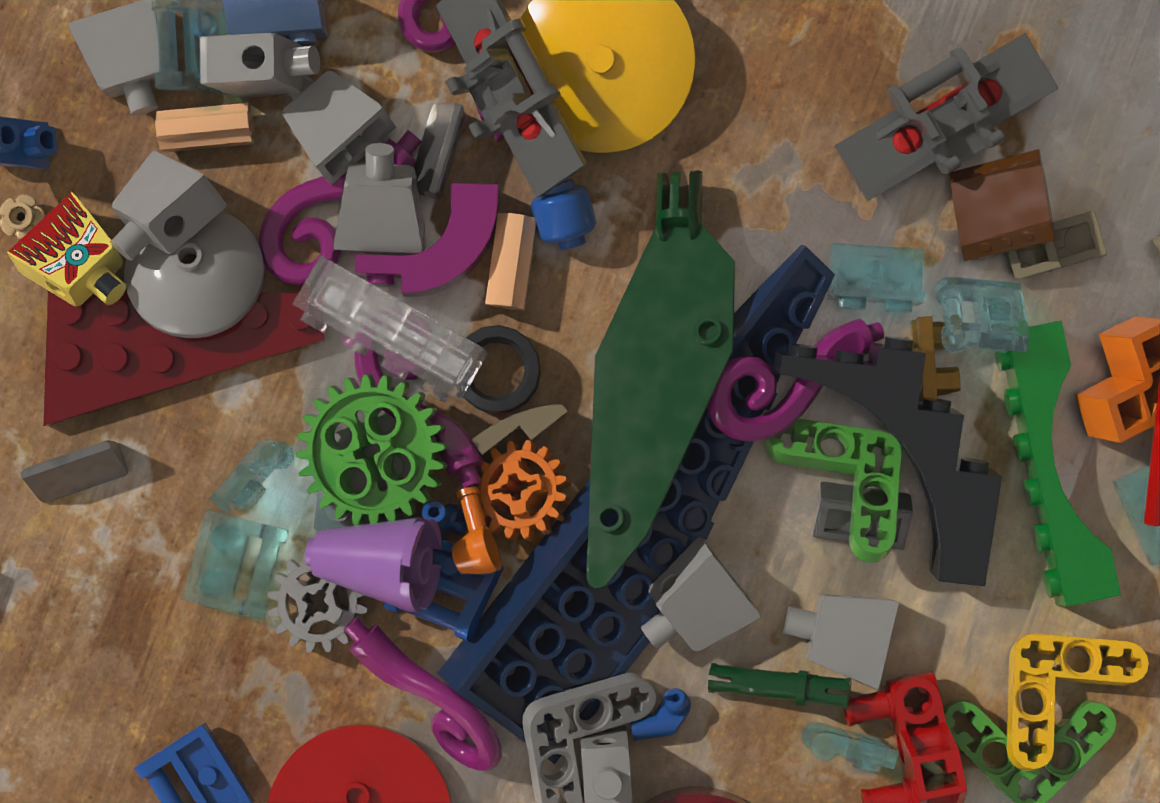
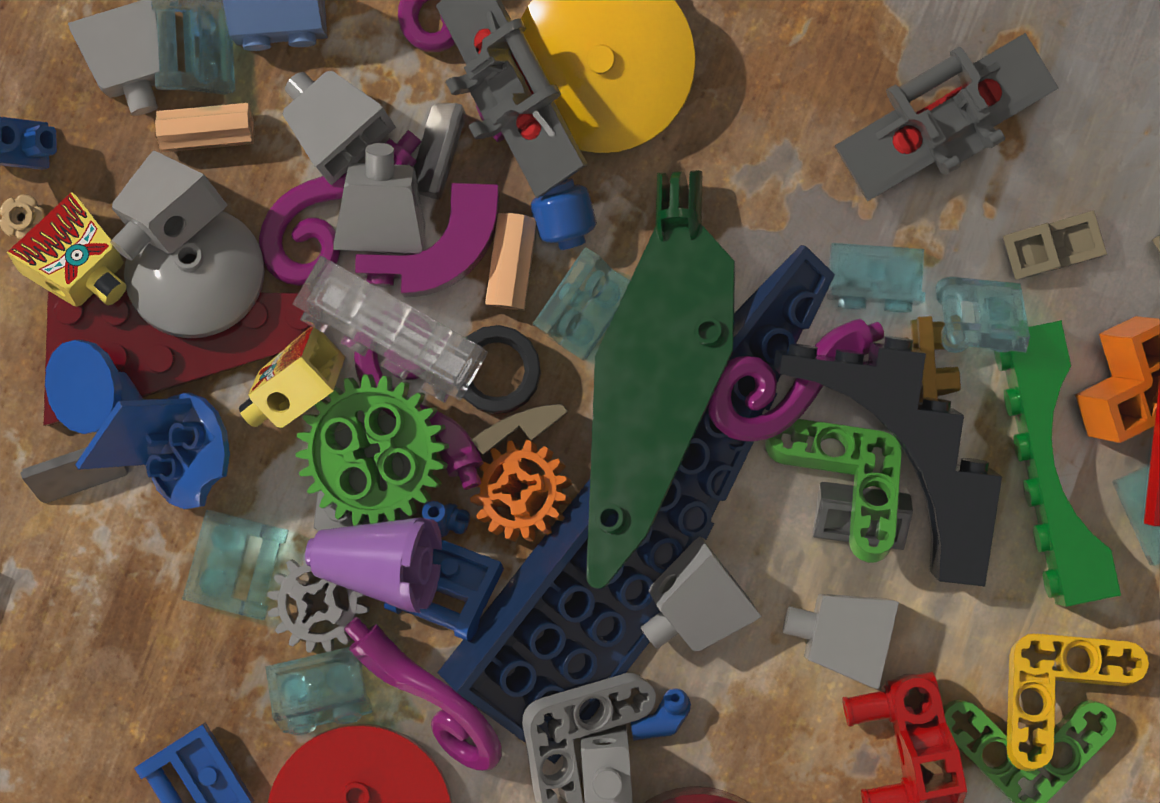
light grey torso [200,33,320,99] -> none
clear light blue plate [209,440,294,512] -> none
orange bar [451,486,502,574] -> none
dark green pin [708,663,852,709] -> none
clear light blue plate [801,722,899,774] -> none
reddish brown slope [949,149,1055,261] -> none
none -> blue piece [45,340,230,510]
none -> light yellow torso [239,324,345,428]
none -> clear light blue bracket [265,647,373,735]
none -> clear light blue bracket [533,247,630,360]

